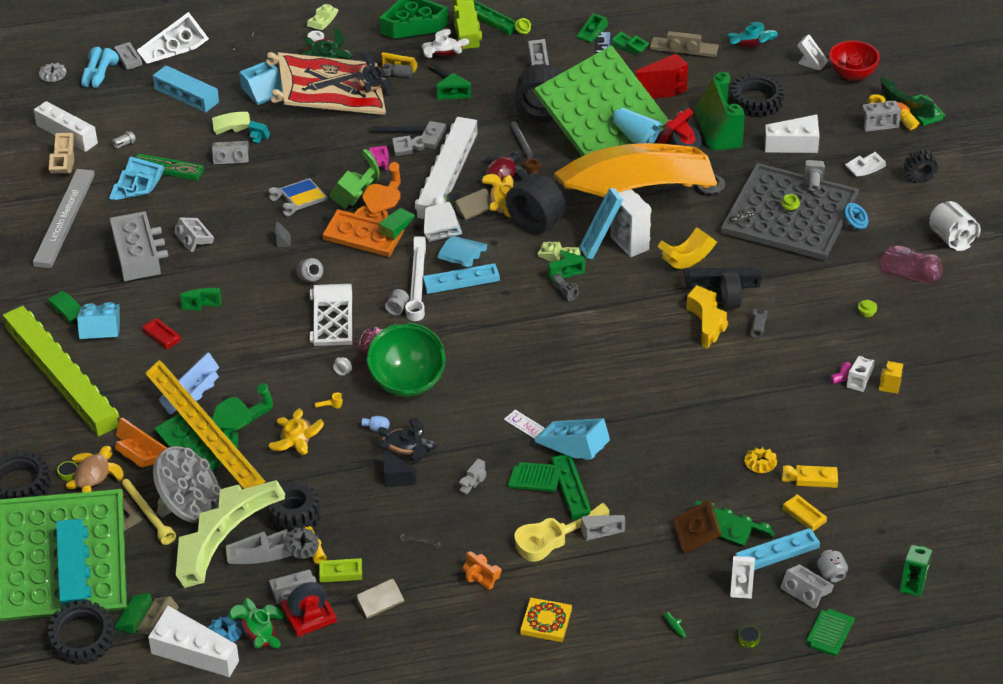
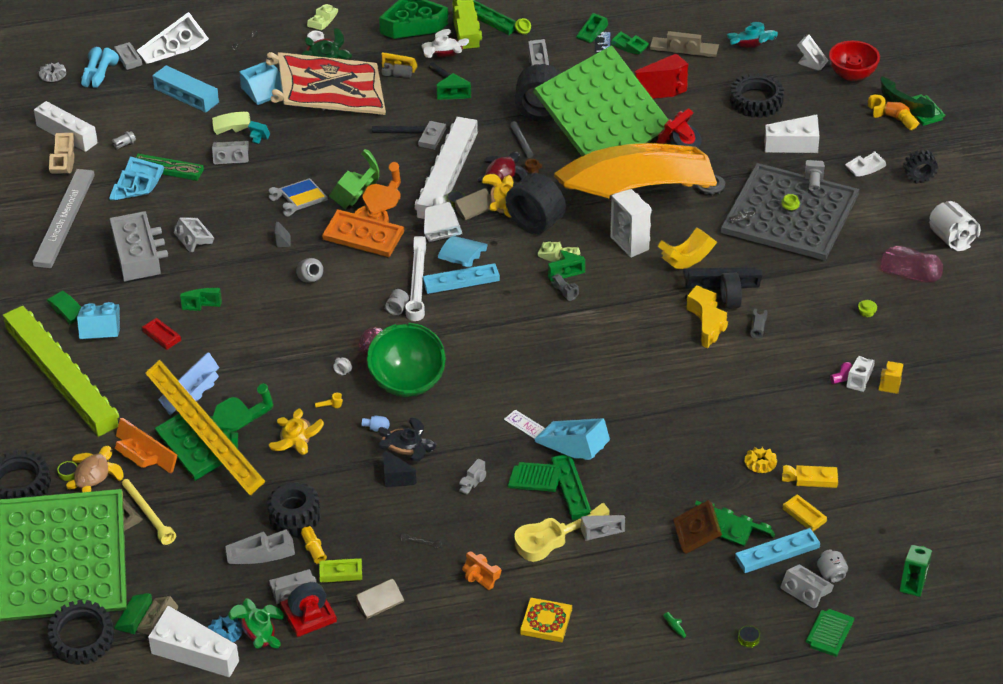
teal brick [56,519,92,607] -> none
light grey bracket [153,446,221,523] -> none
yellowish green arch [176,480,285,588] -> none
dark grey gear [285,526,319,559] -> none
white piece [310,284,352,346] -> none
black animal [354,52,392,96] -> none
dark pink plate [369,146,389,170] -> none
green slope [378,208,415,240] -> none
light grey plate [393,135,424,156] -> none
medium azure plate [579,188,623,259] -> none
medium azure cone [612,108,663,144] -> none
green windscreen [695,72,745,150] -> none
white slope [730,556,755,599] -> none
dark azure gear [843,203,869,231] -> none
light grey bracket [863,101,901,131] -> none

